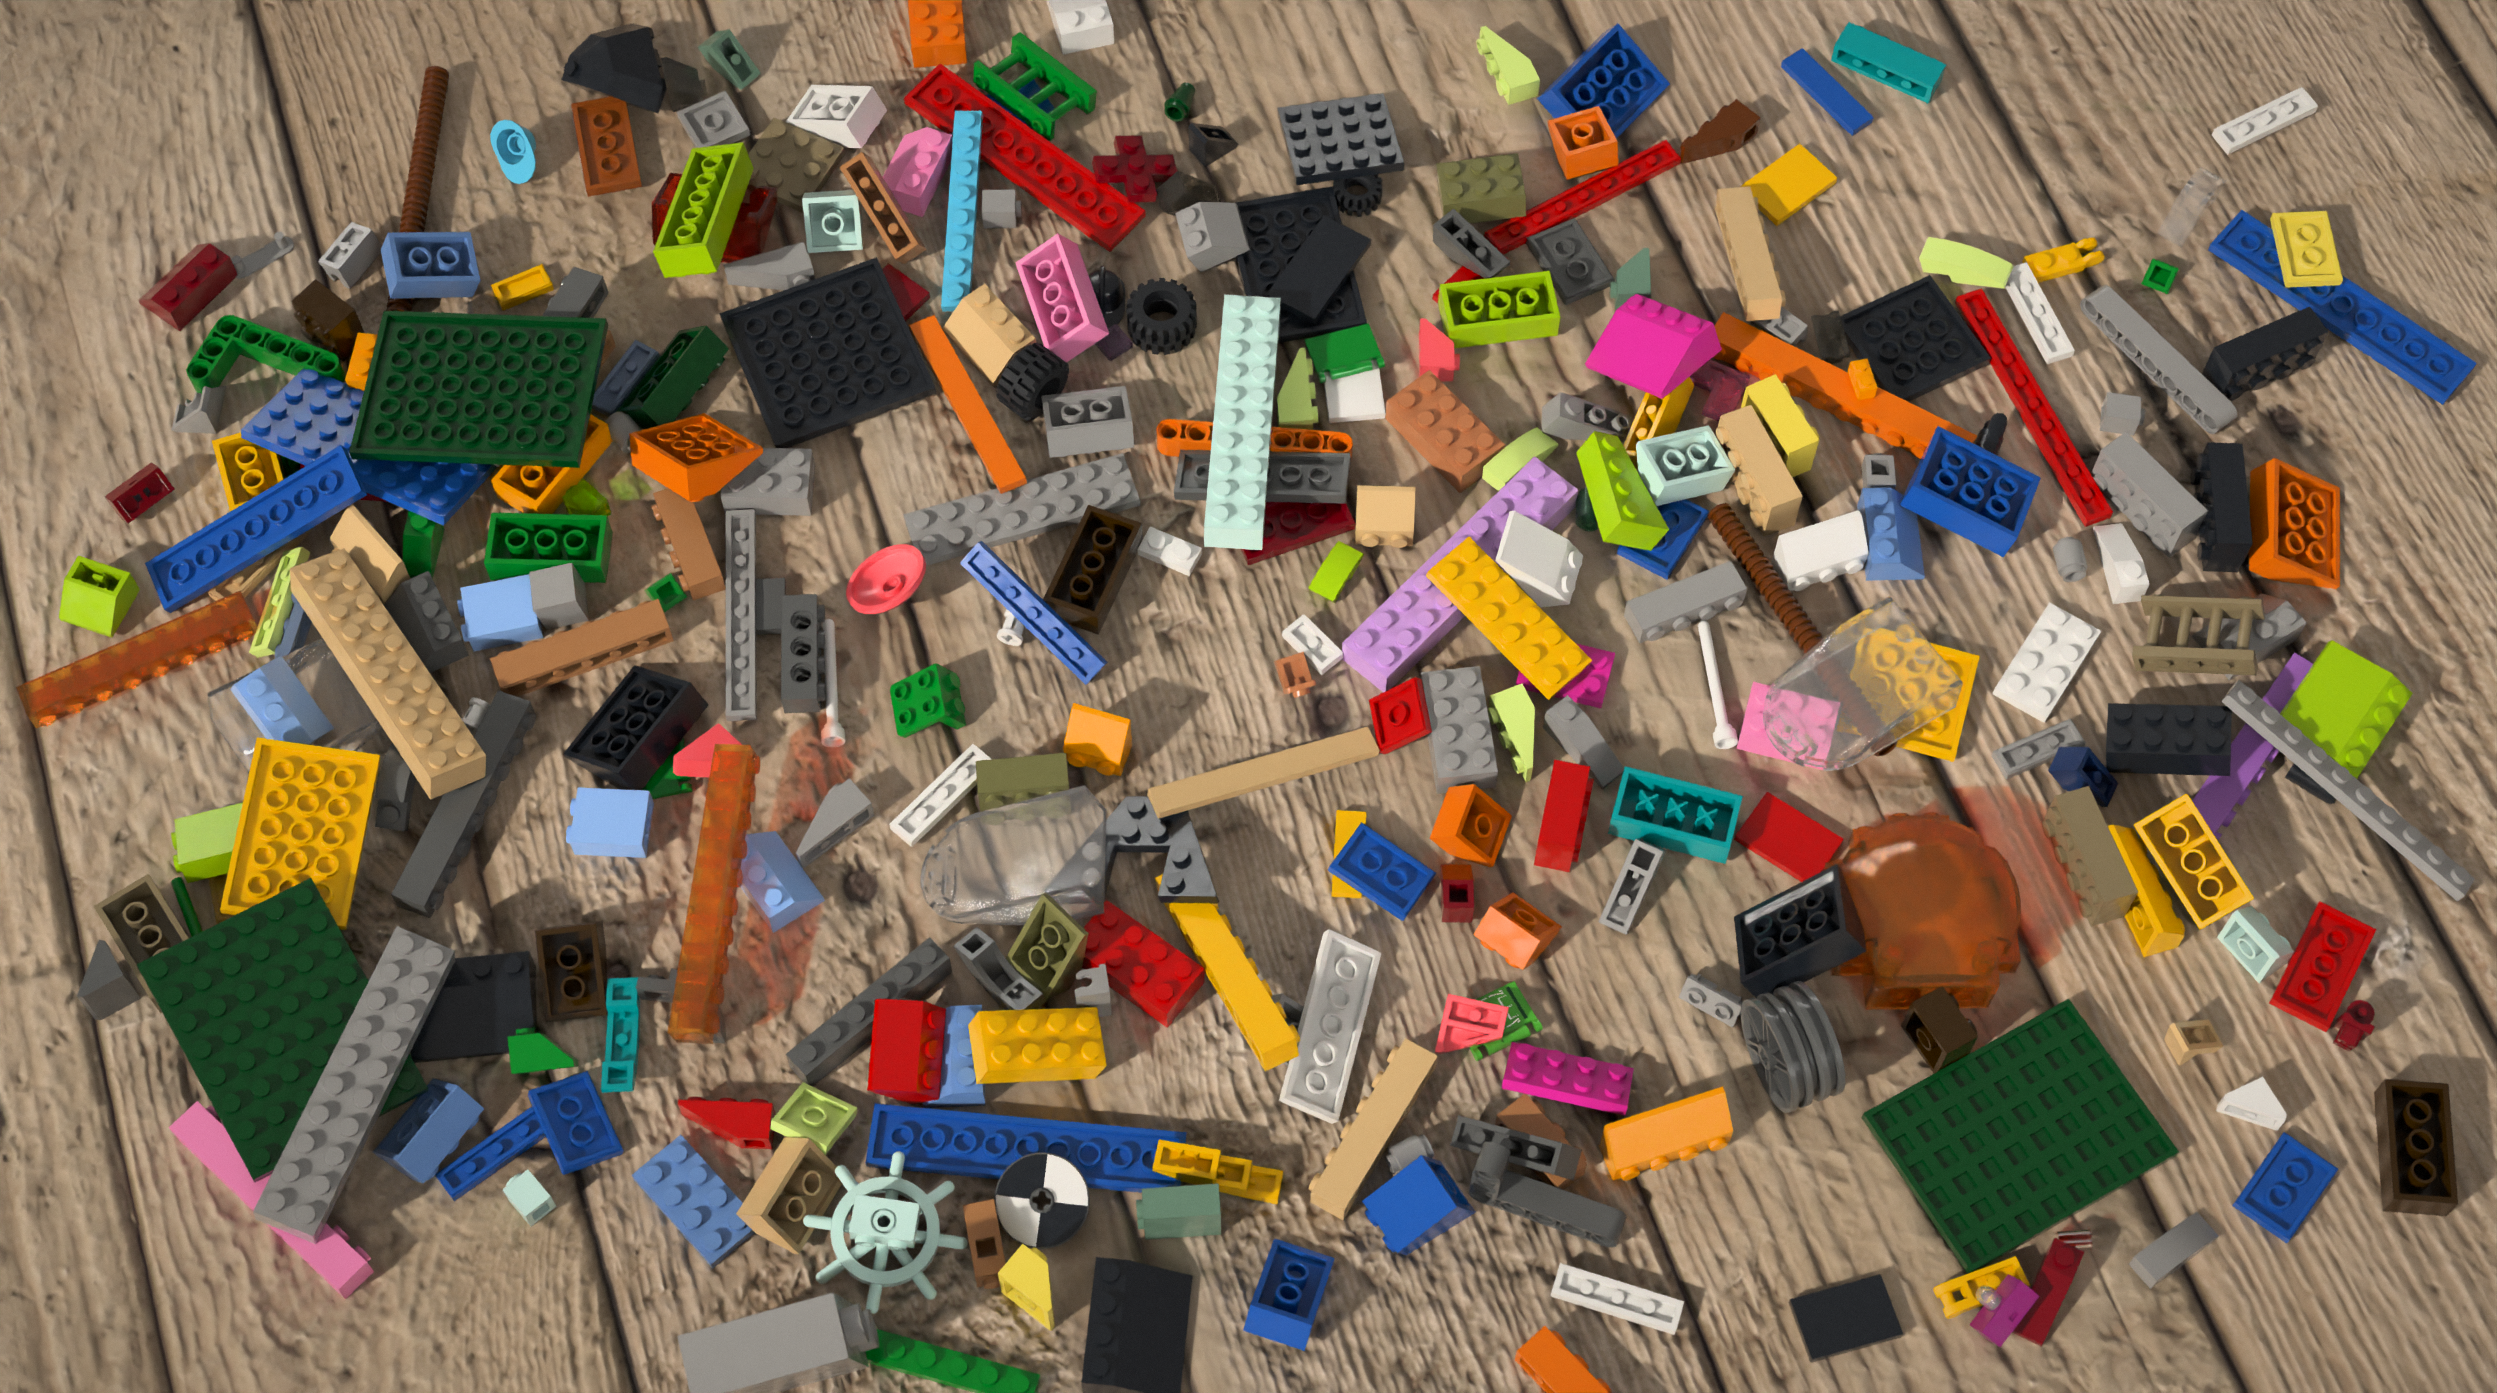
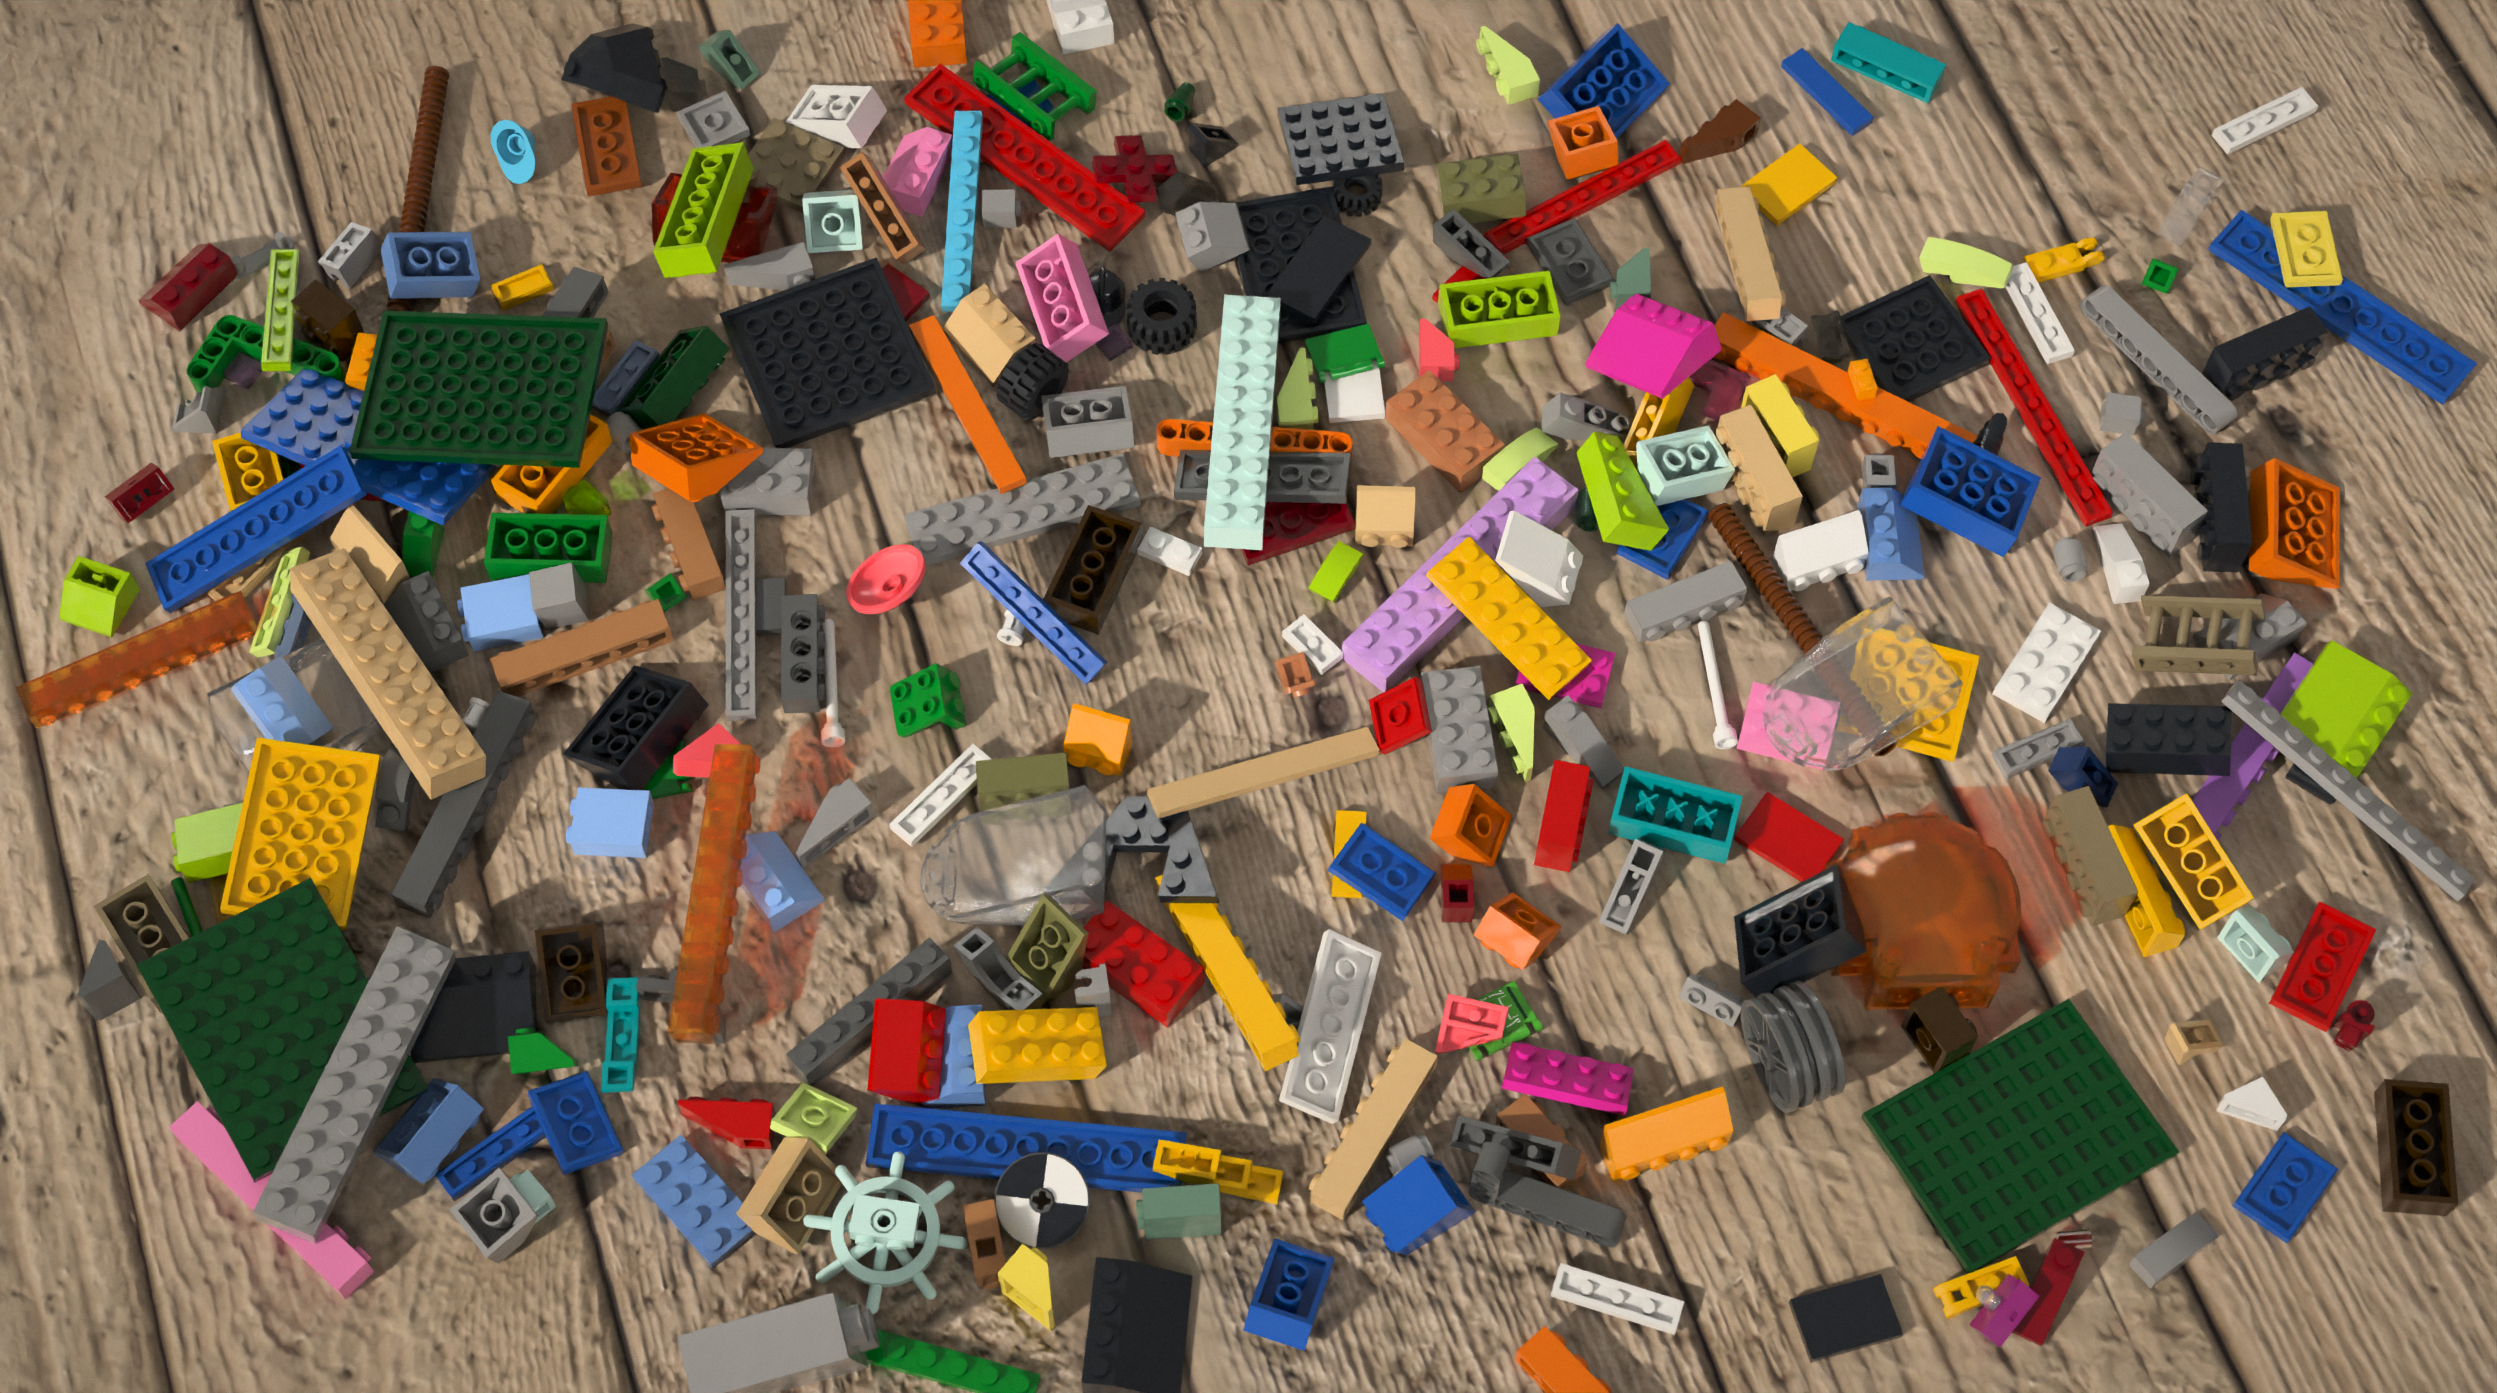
none -> tile [223,352,263,390]
none -> lime tile [261,249,300,371]
none -> light grey slope [450,1168,538,1264]

